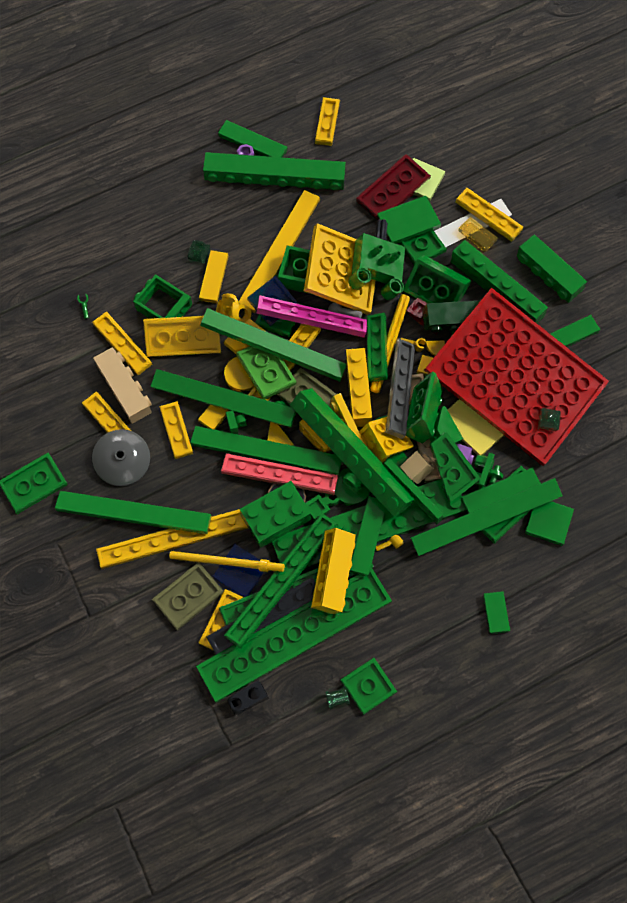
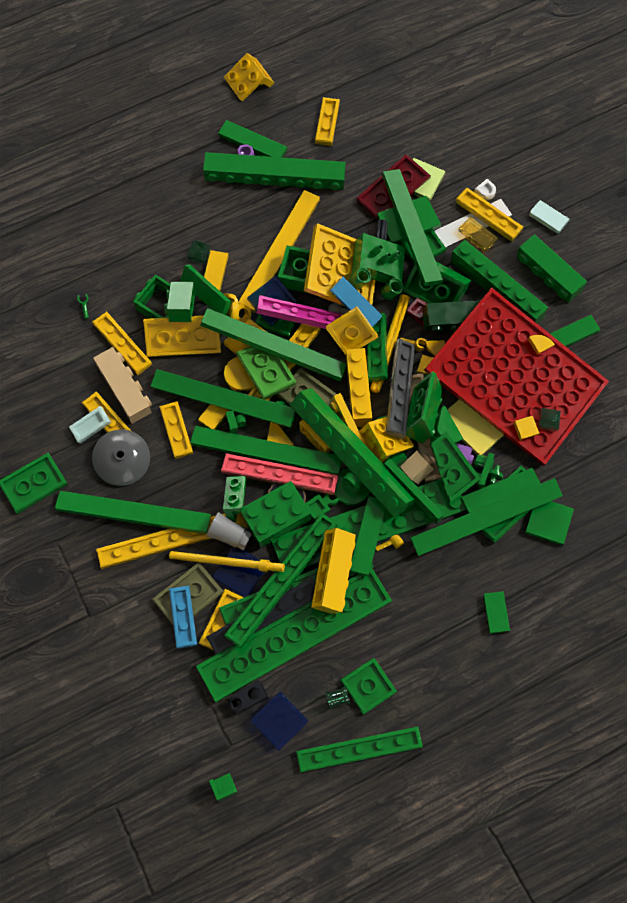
none -> light aqua tile [69,406,111,444]
none -> brick [164,282,195,322]
none -> dark azure tile [169,586,197,649]
none -> green tile [180,265,232,316]
none -> light grey plant [206,512,252,550]
none -> green panel [209,773,238,802]
none -> green bracket [223,476,246,522]
none -> yellow bracket [224,53,274,101]
none -> clear blue plate [250,691,309,751]
none -> green tile [296,727,423,773]
none -> yellow plate [326,307,378,355]
none -> dark azure tile [330,277,382,327]
none -> green tile [382,169,443,286]
none -> white tile [474,179,496,200]
none -> yellow tile [513,416,539,440]
none -> yellow tile [528,335,555,355]
none -> light aqua tile [529,200,569,234]

